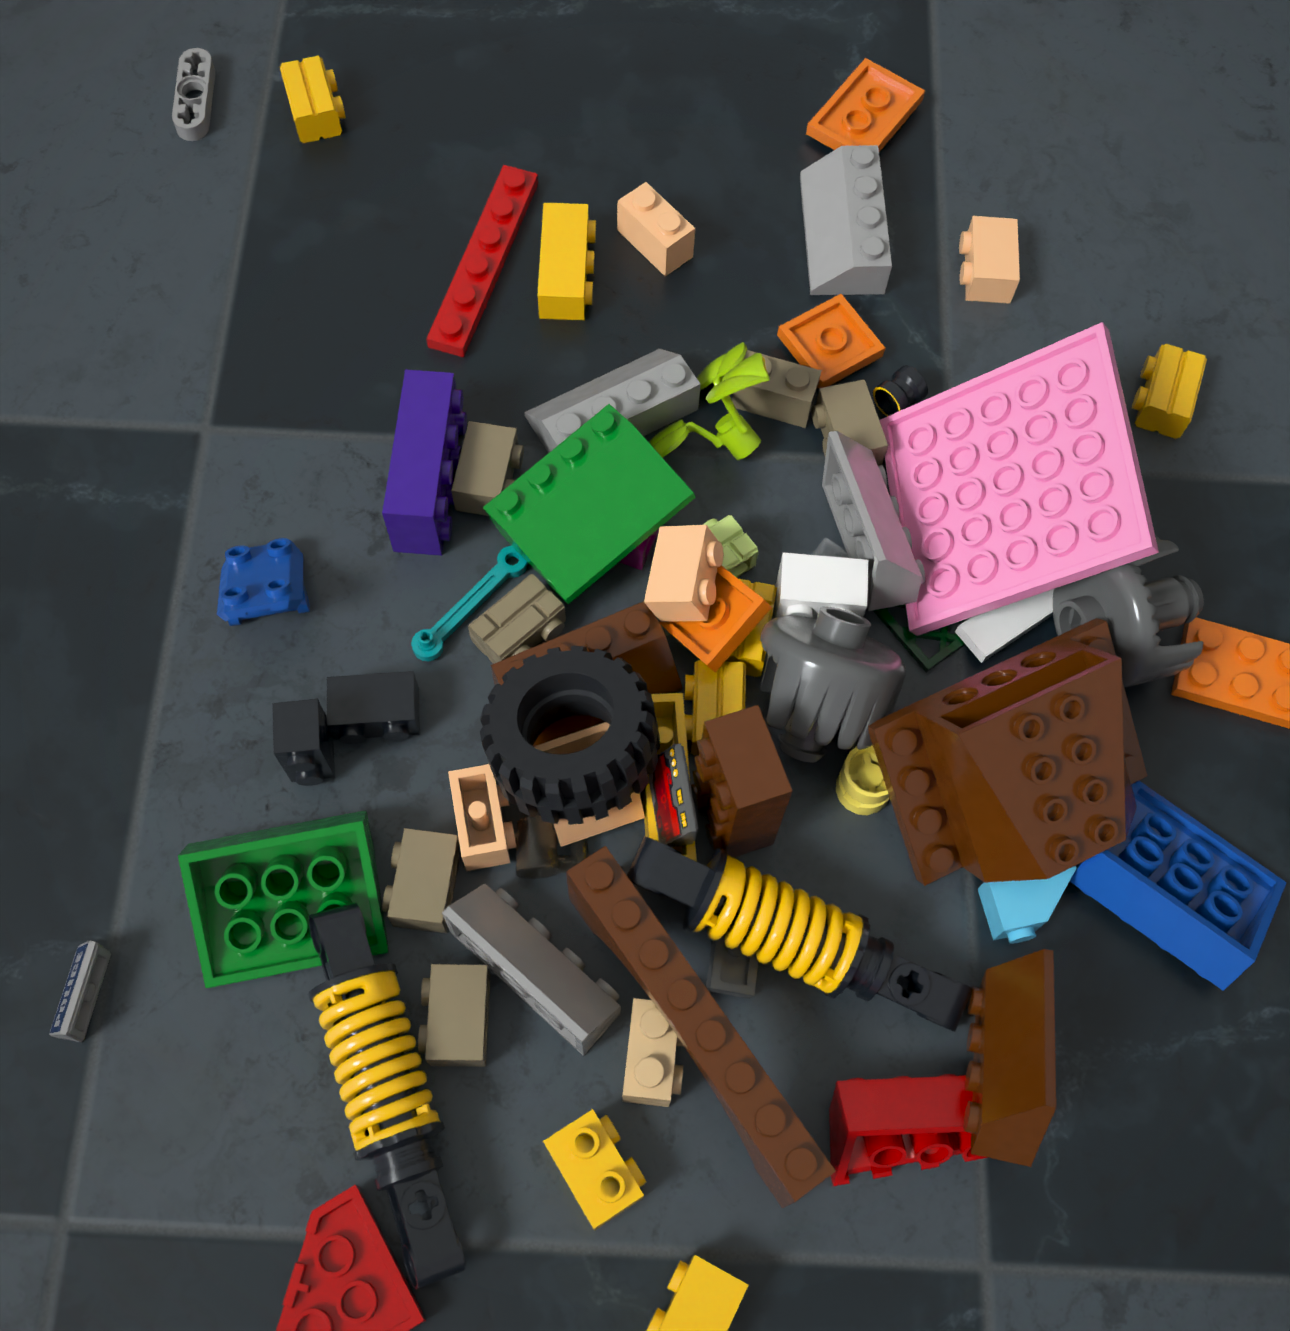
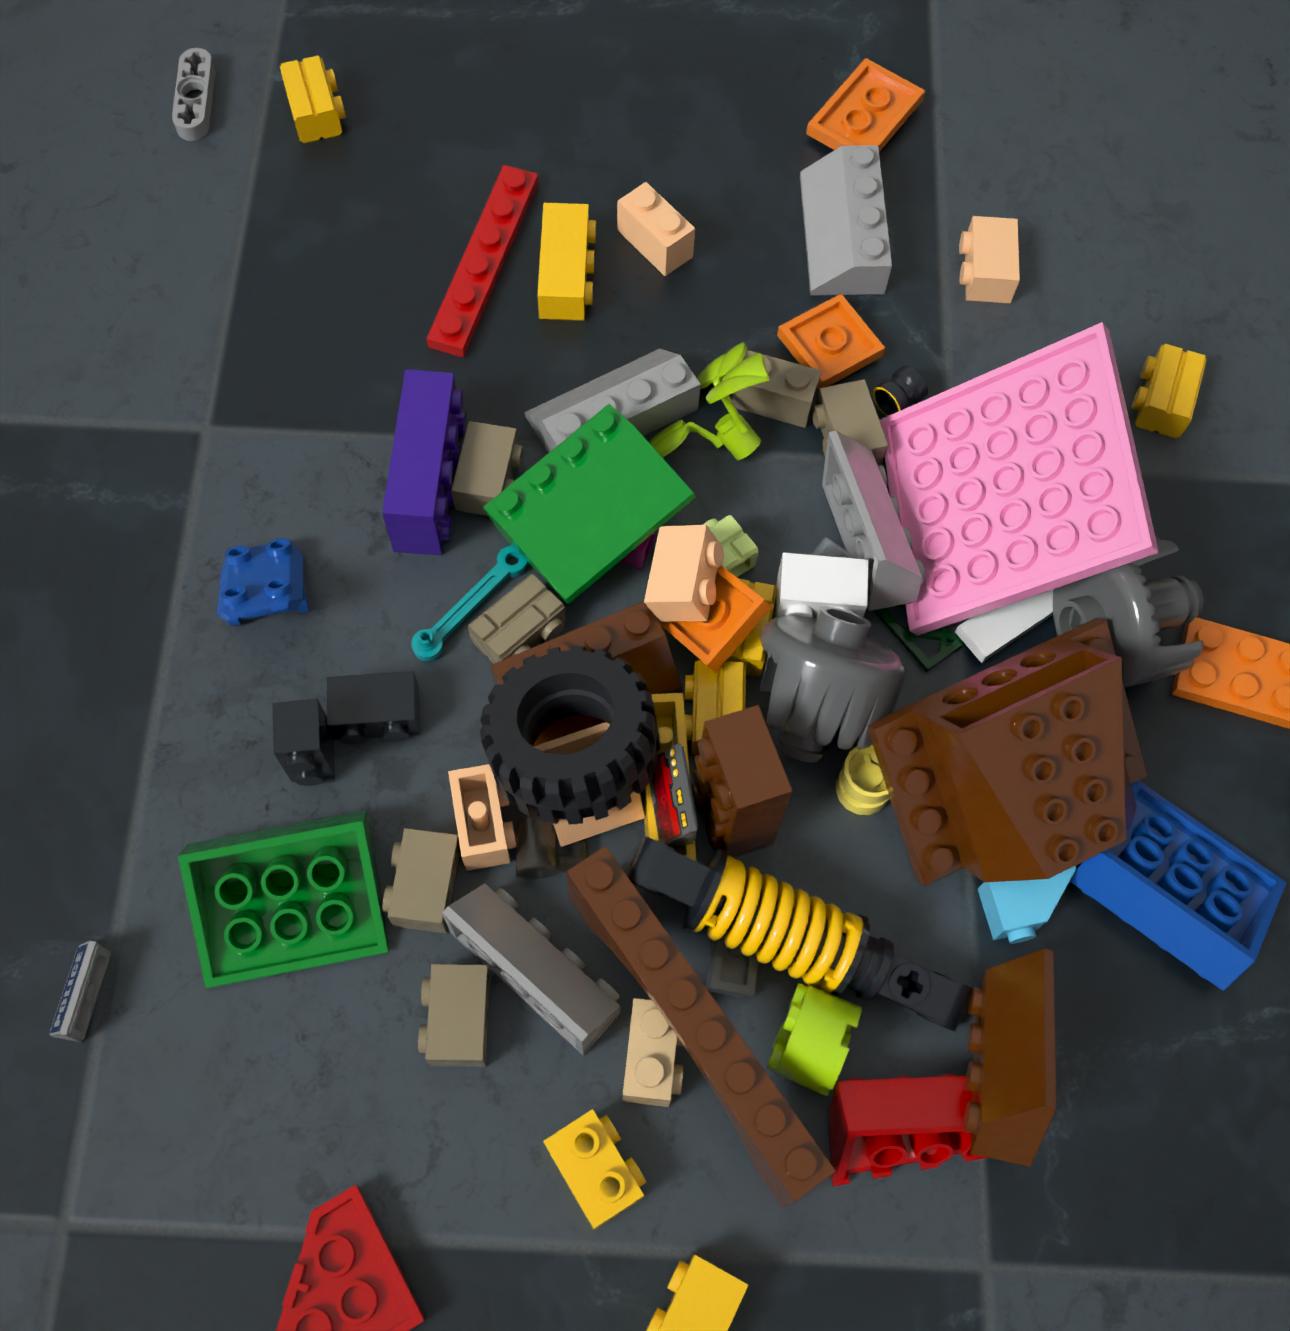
piece [308,903,465,1290] -> none
none -> lime brick [766,983,862,1097]

